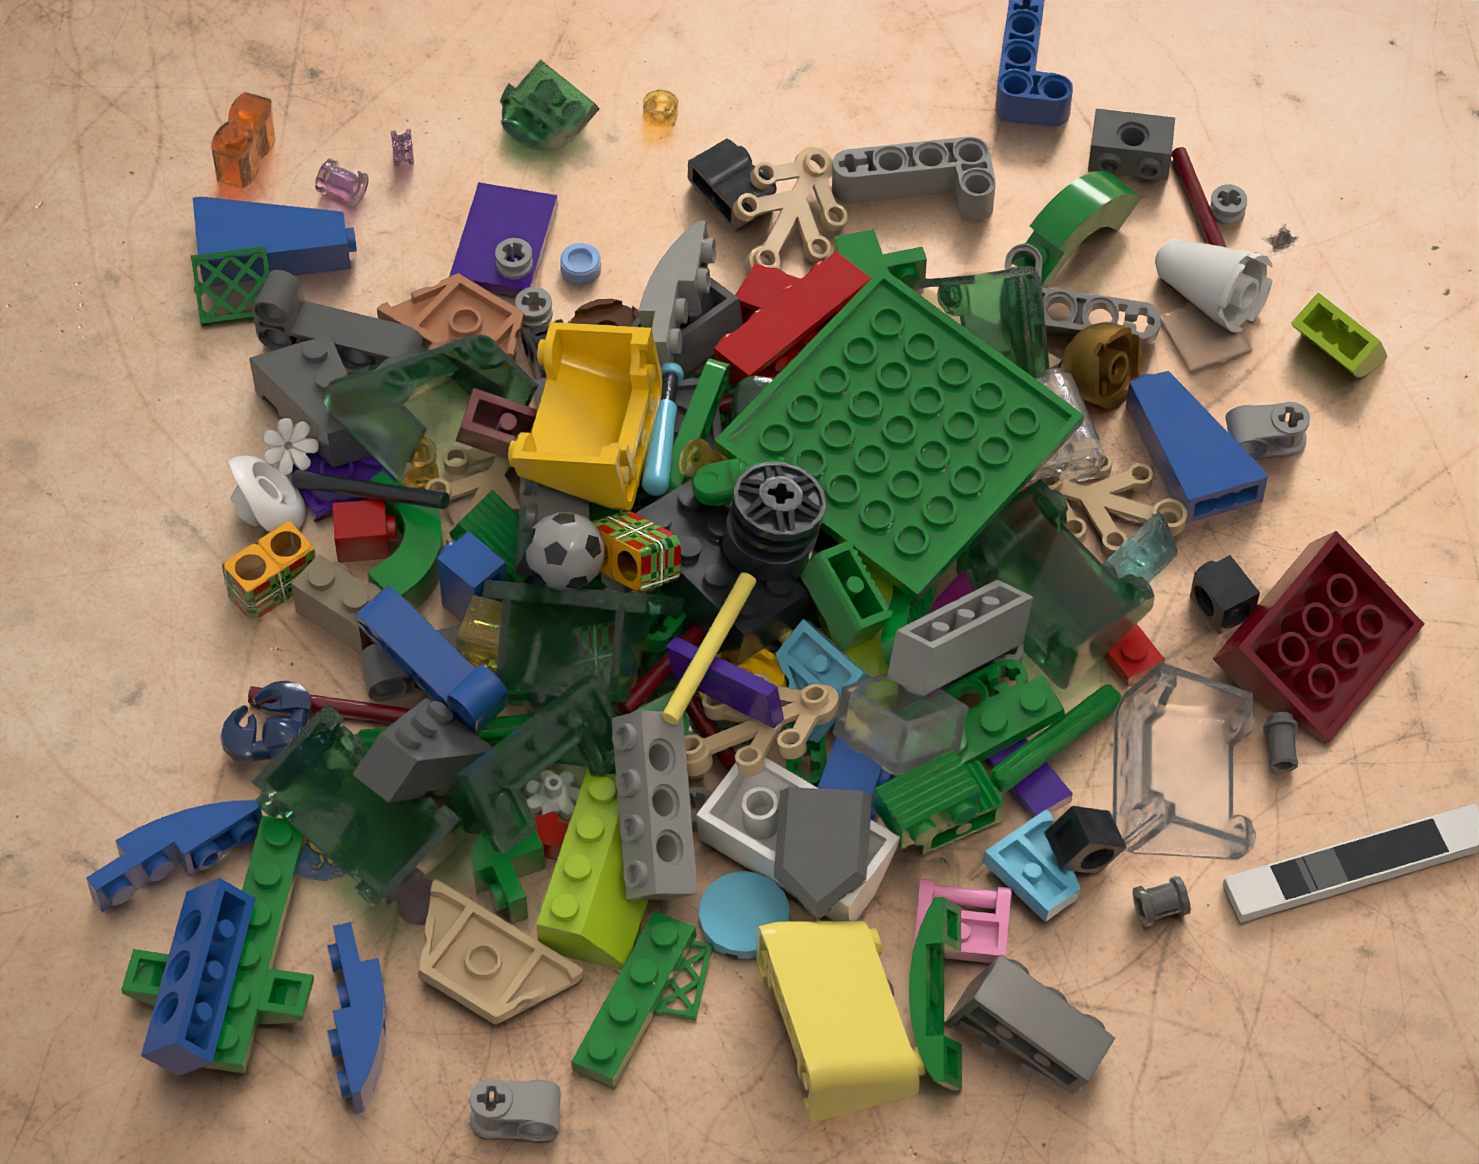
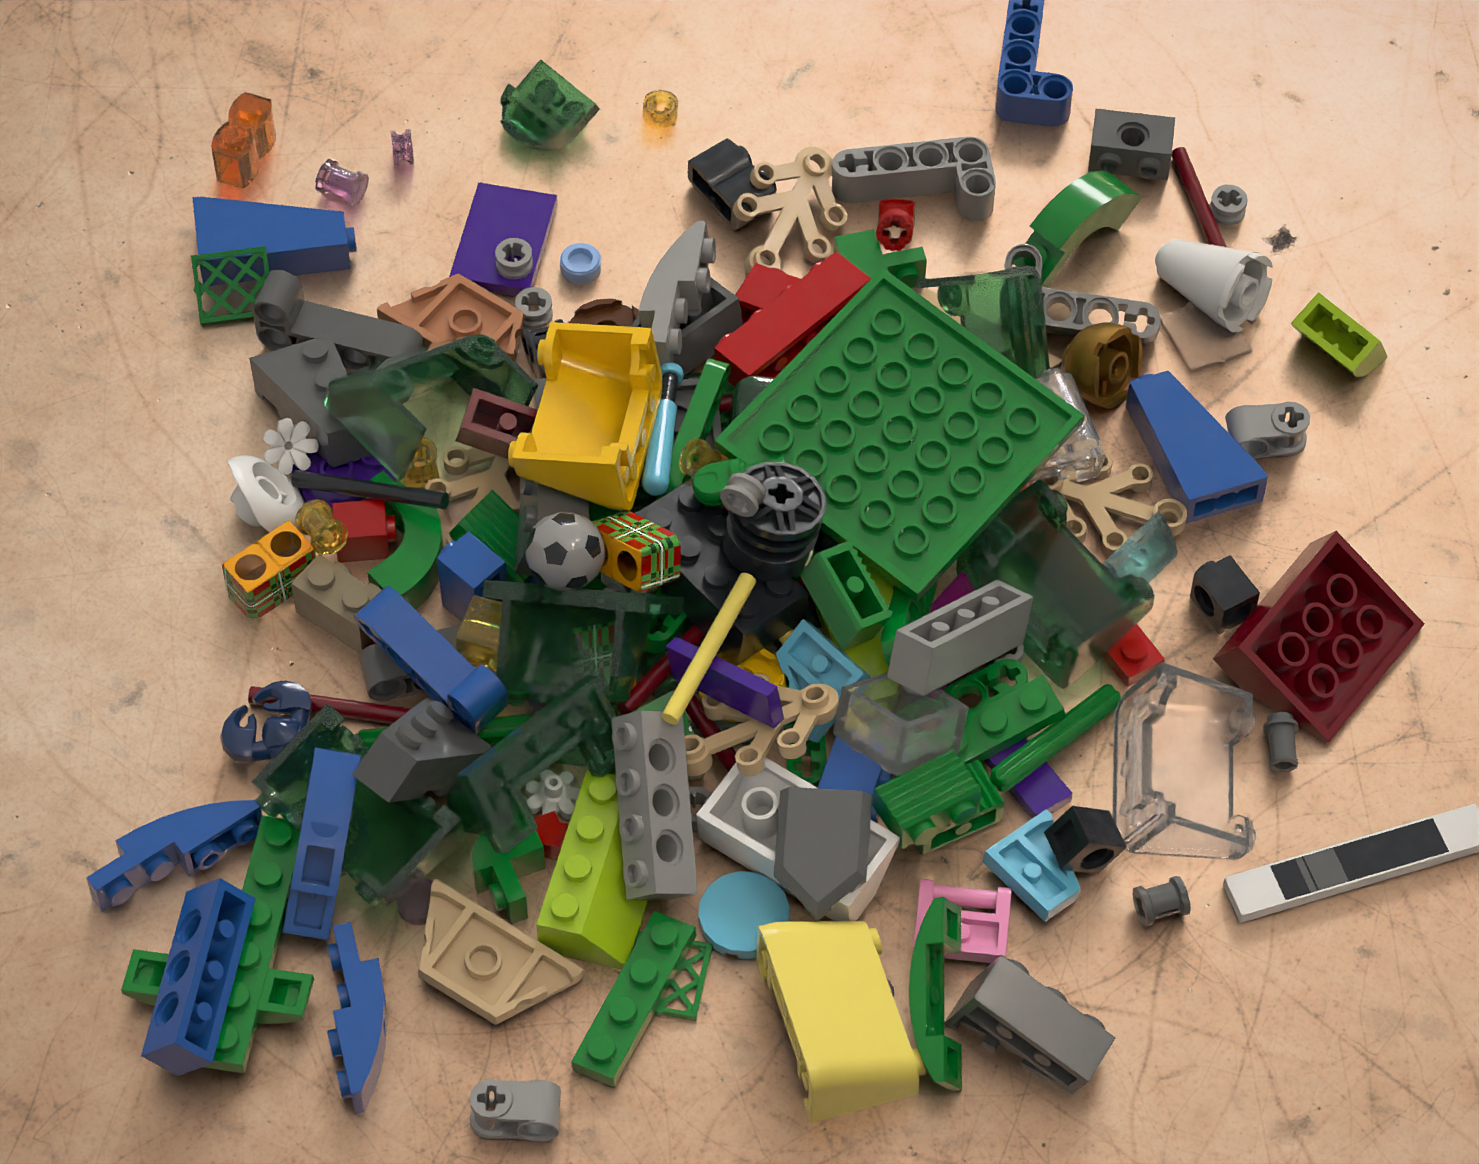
none -> blue slope [283,747,361,940]
none -> clear yellow bush [295,499,348,555]
none -> light grey bush [720,472,766,517]
none -> red connector [876,199,915,252]

